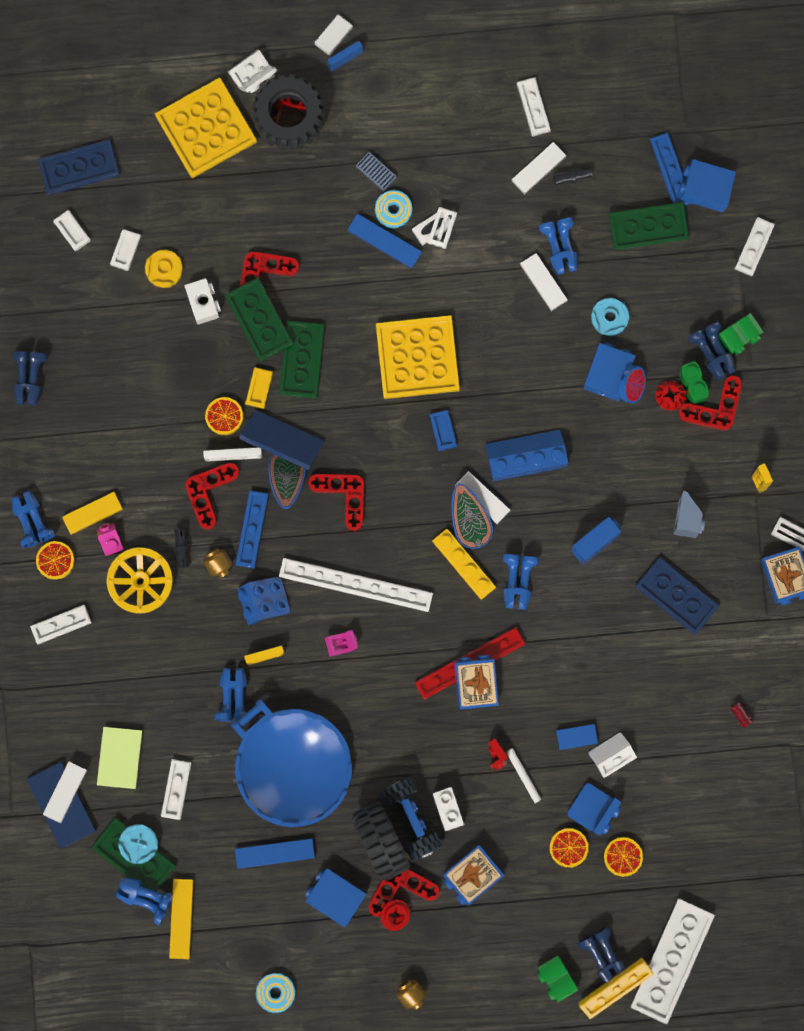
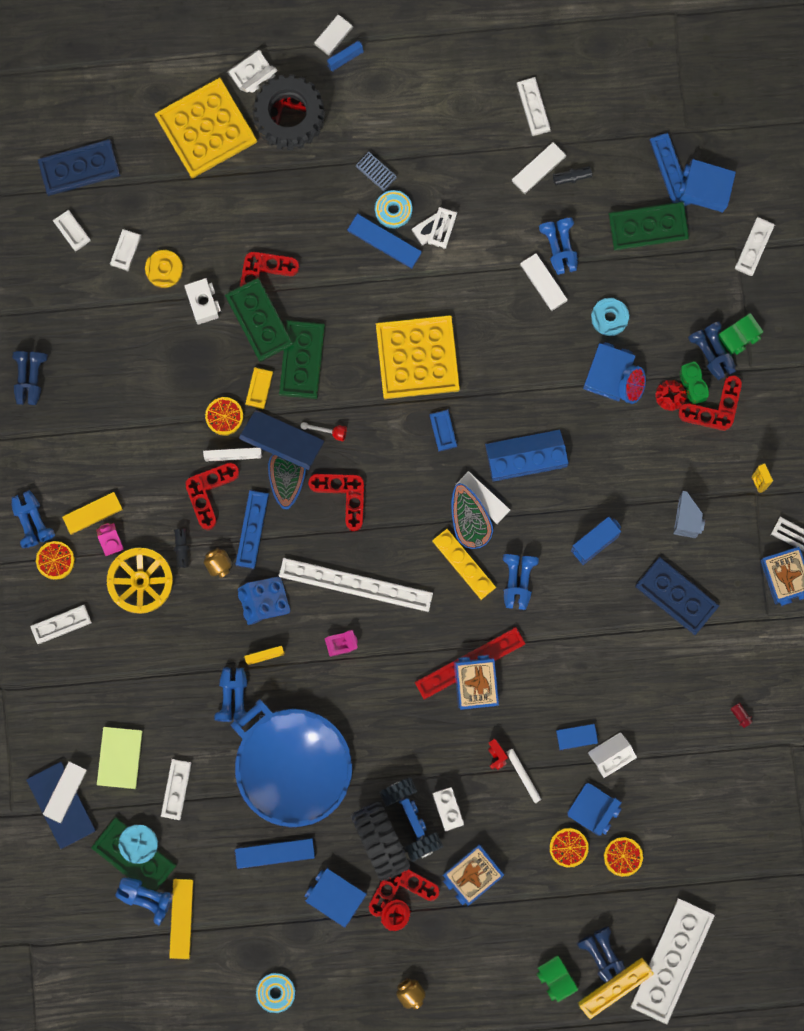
none -> hinge [301,422,347,442]

